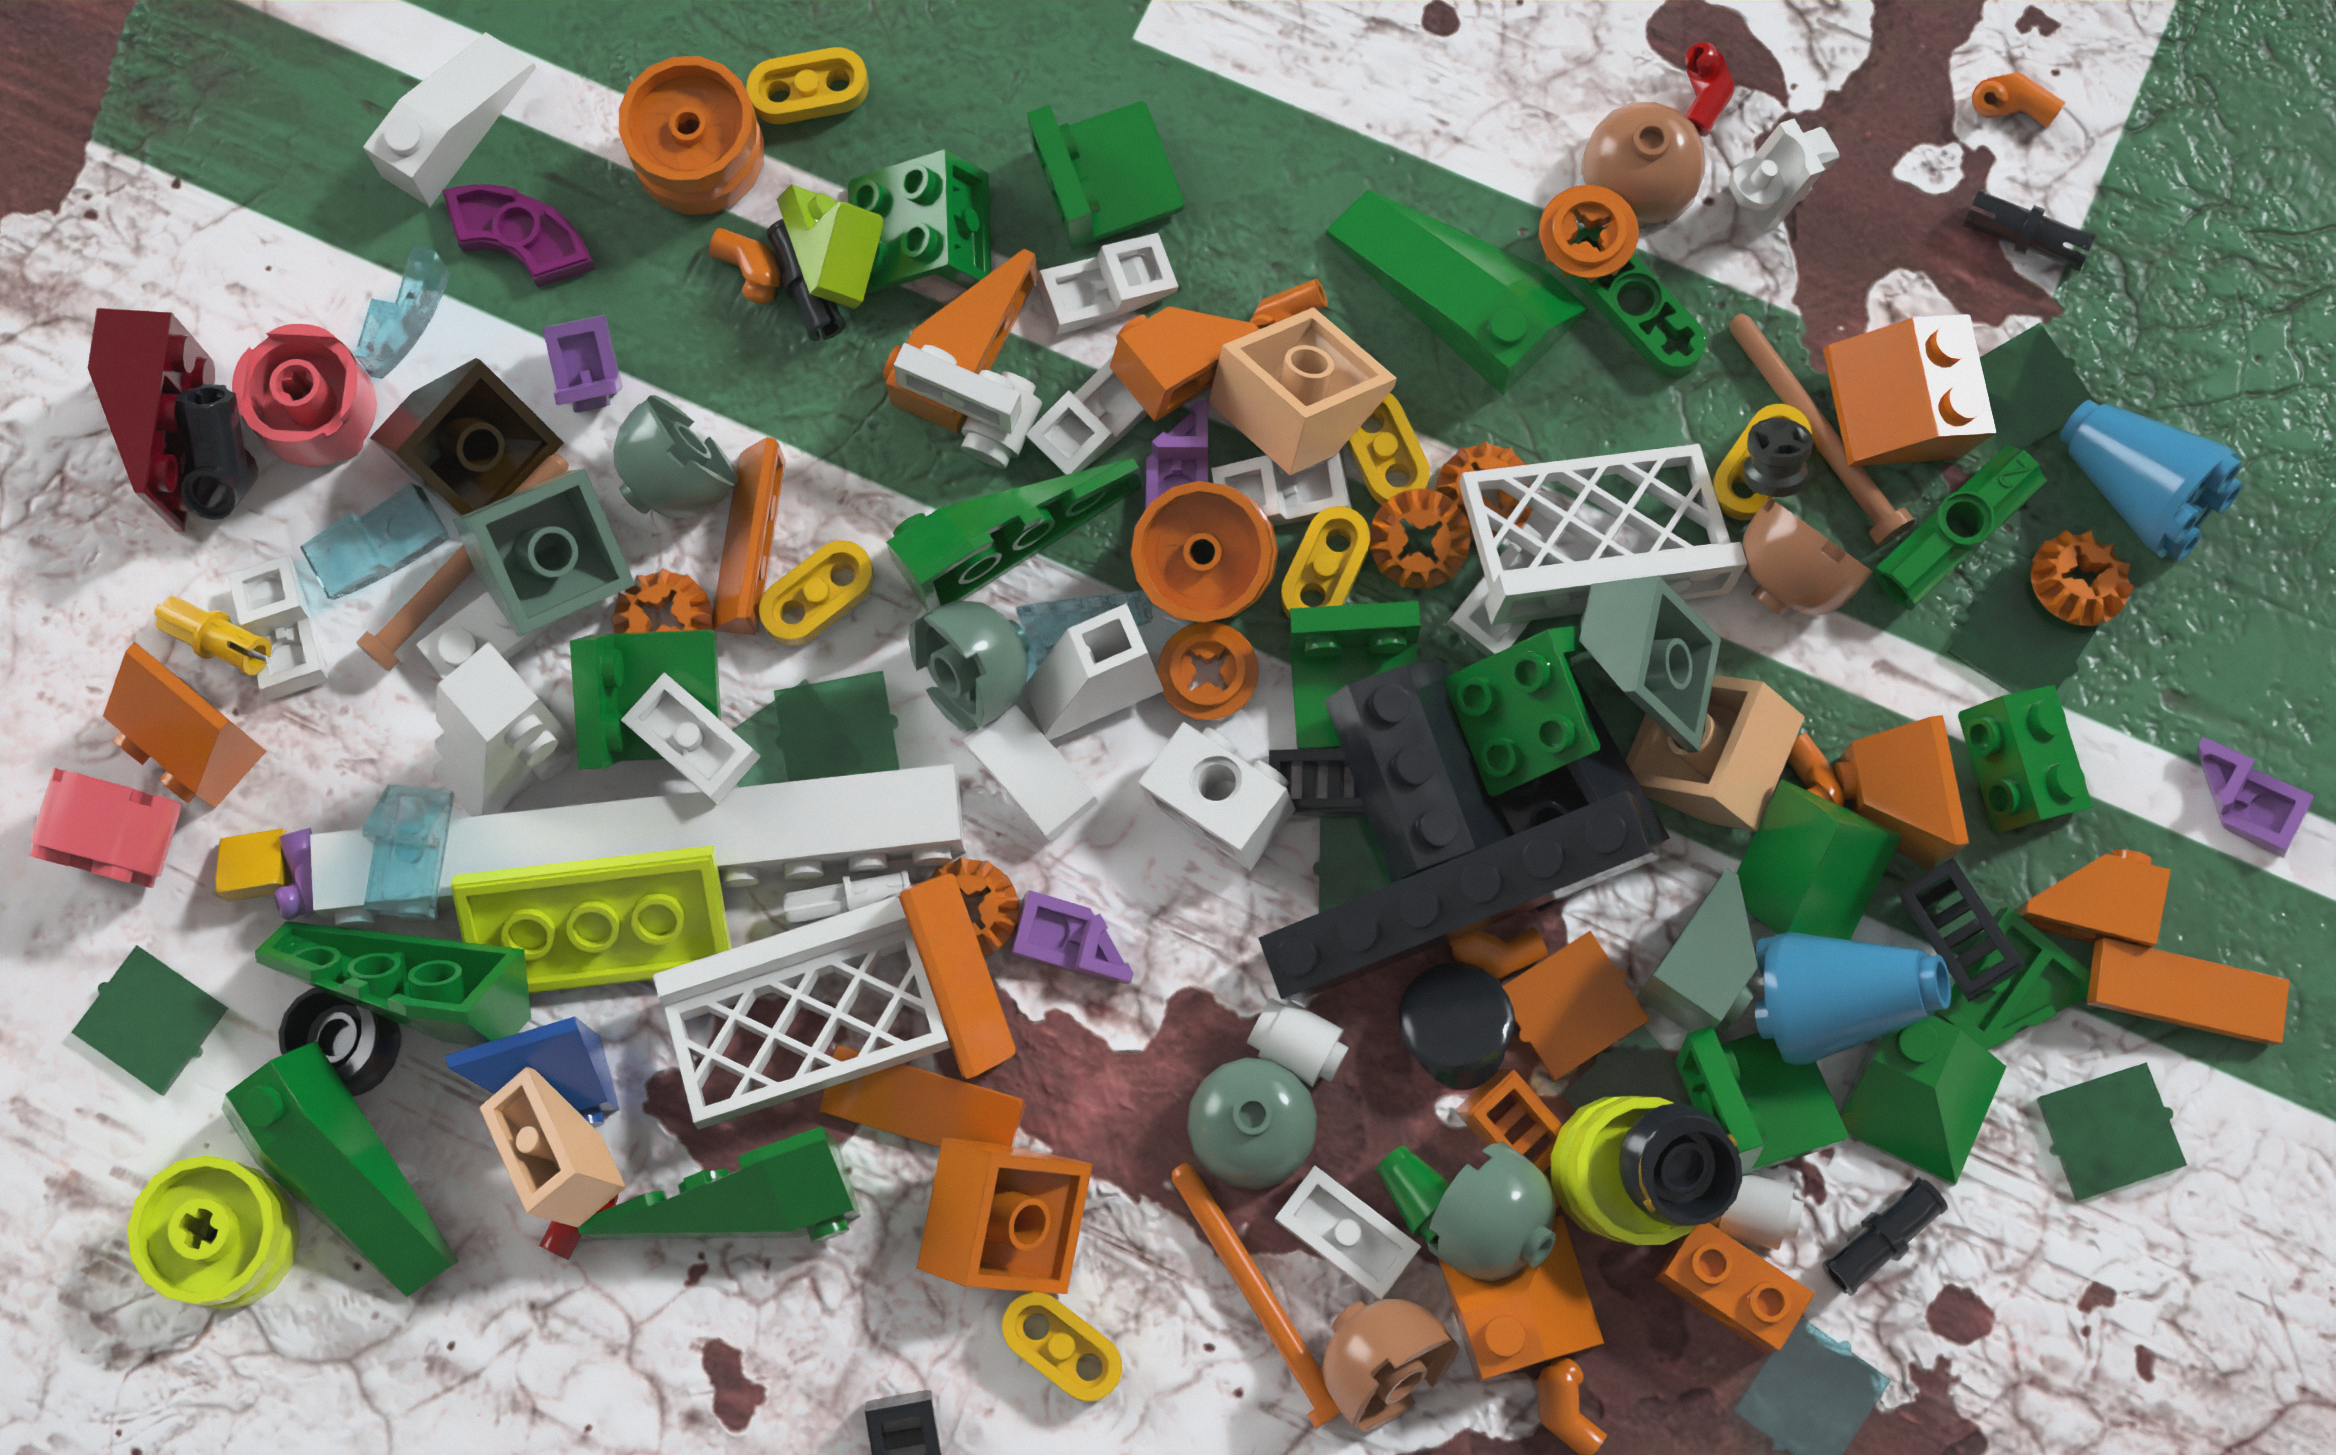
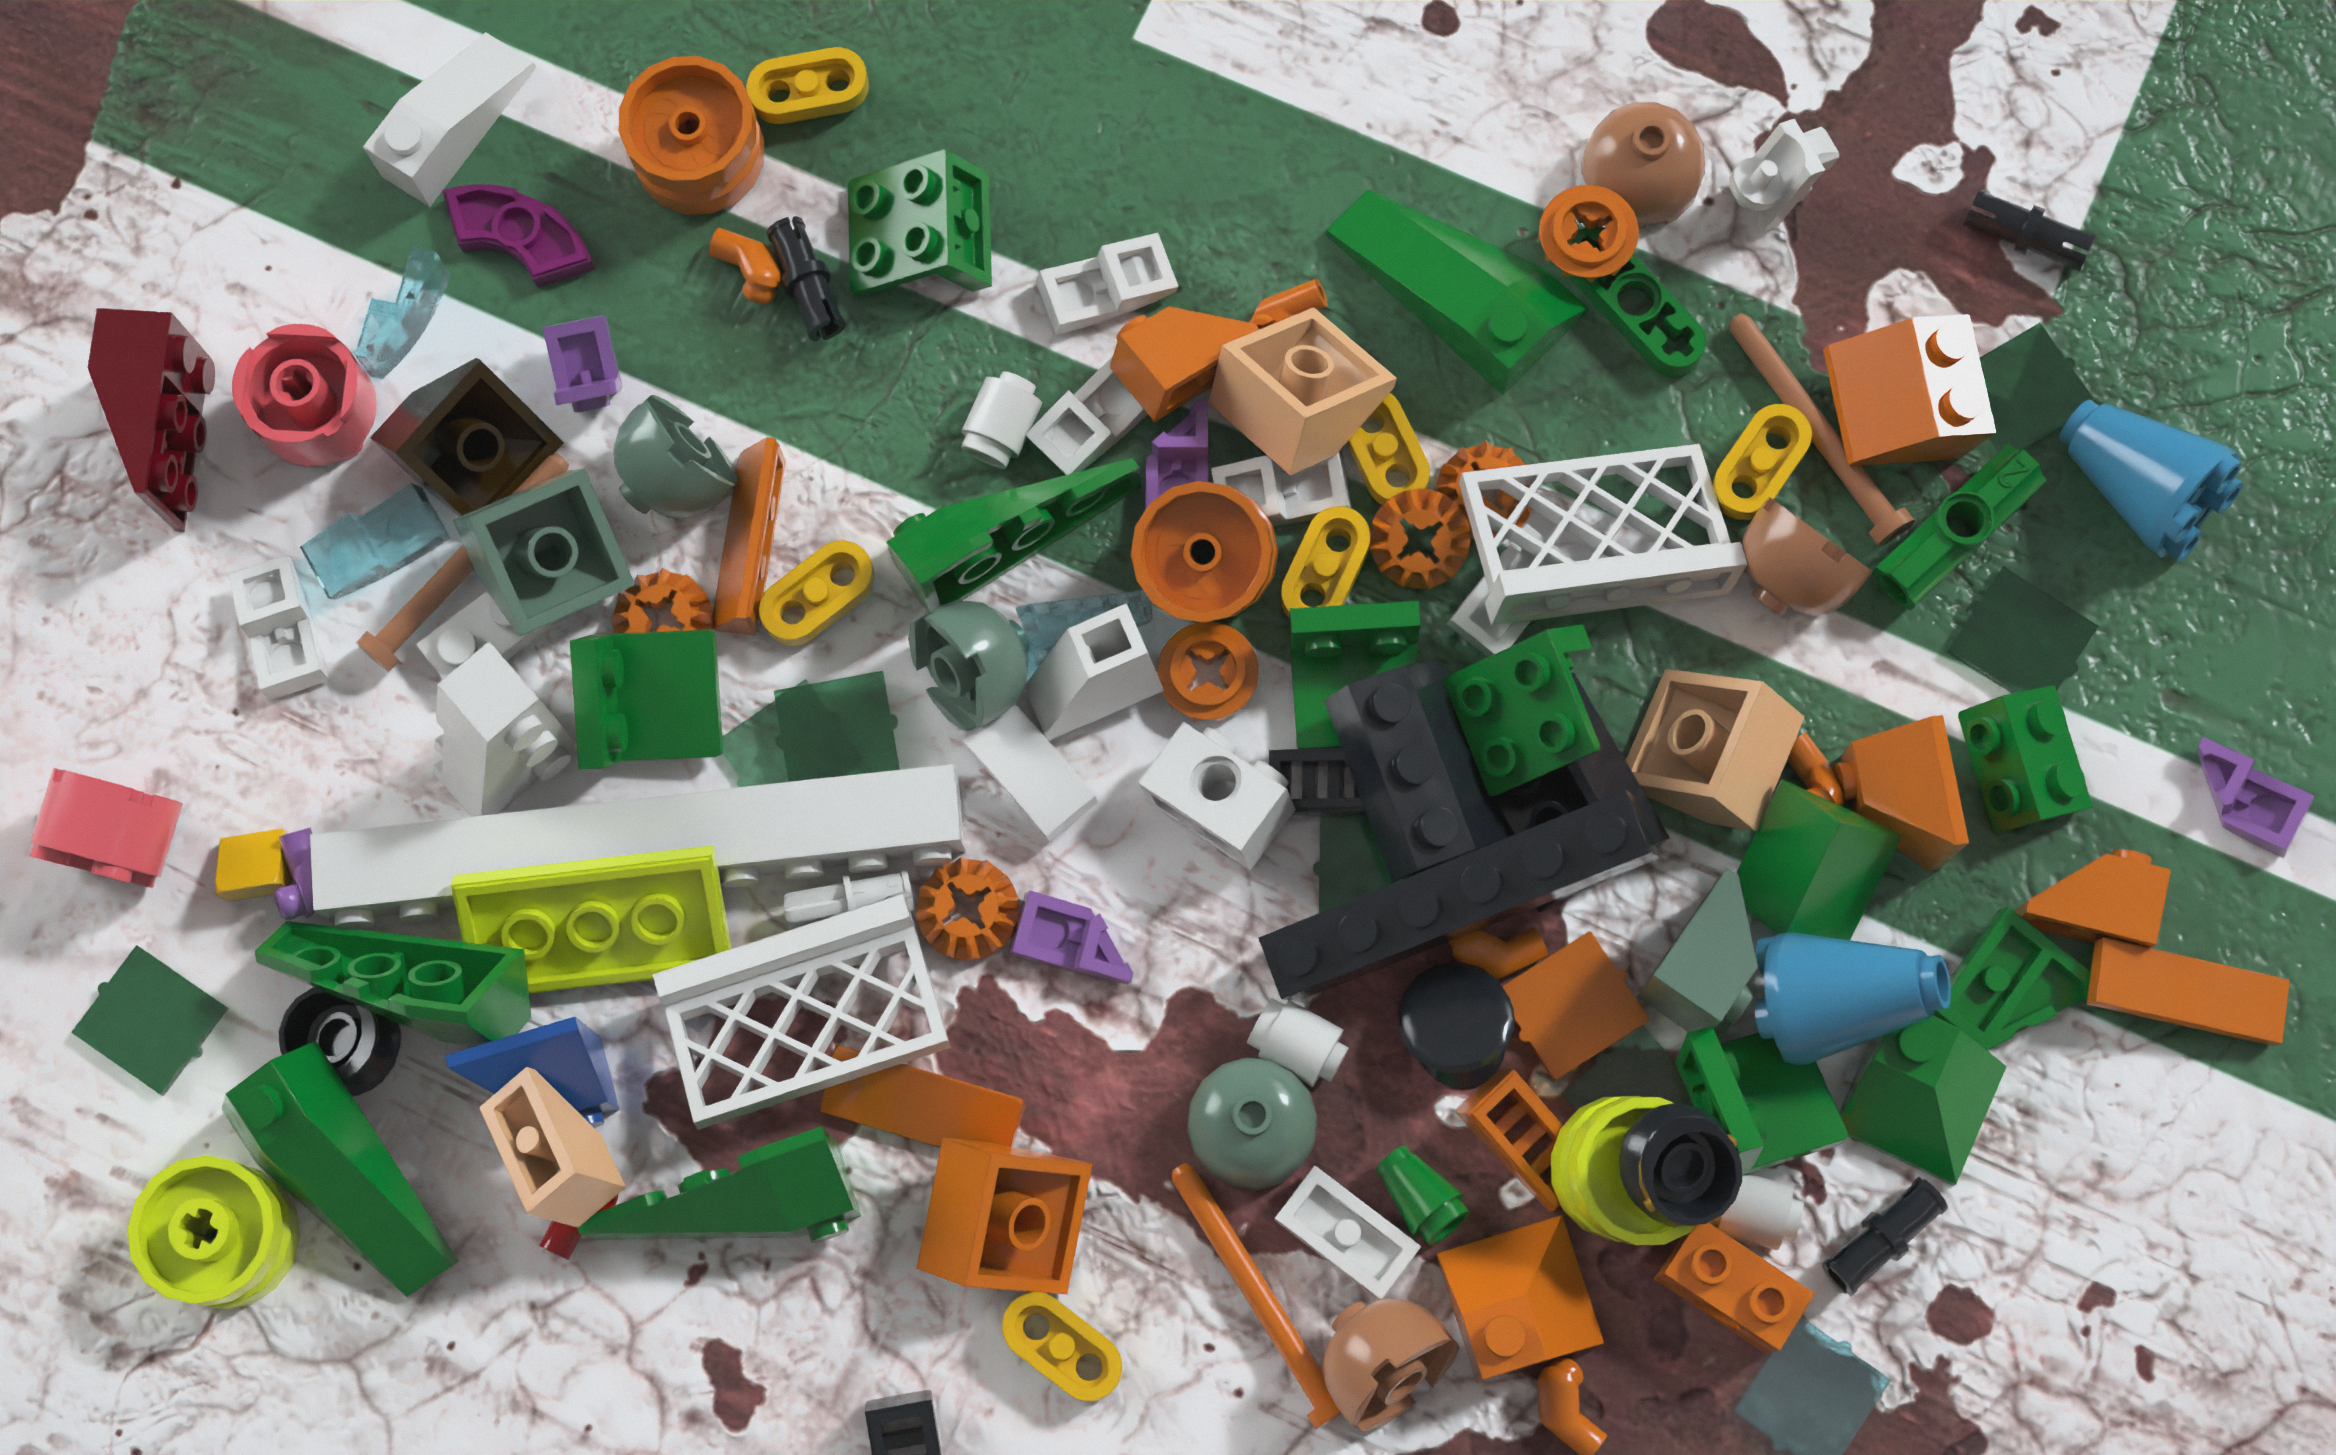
orange slope [103,642,267,808] -> none
yellow axle [153,596,272,675] -> none
black piece [175,384,258,520] -> none
clear light blue slope [362,784,454,920] -> none
white plate [621,672,761,805] -> none
lime slope [776,184,883,309] -> none
orange slope [883,249,1038,434] -> none
white plate [894,343,1022,434] -> none
orange slope [898,873,1016,1079] -> none
green bracket [1027,101,1185,250] -> none
sand green cylinder [1428,1142,1556,1281] -> none
sand green slope [1579,575,1721,753] -> none
red arm [1685,42,1735,137] -> none
pearl dark grey wheel [1743,418,1813,497] -> none
black slope [1897,858,2026,1002] -> none
orange arm [1972,72,2066,128] -> none
orange gear [2030,530,2134,626] -> none
clear green piece [2036,1062,2187,1201] -> none

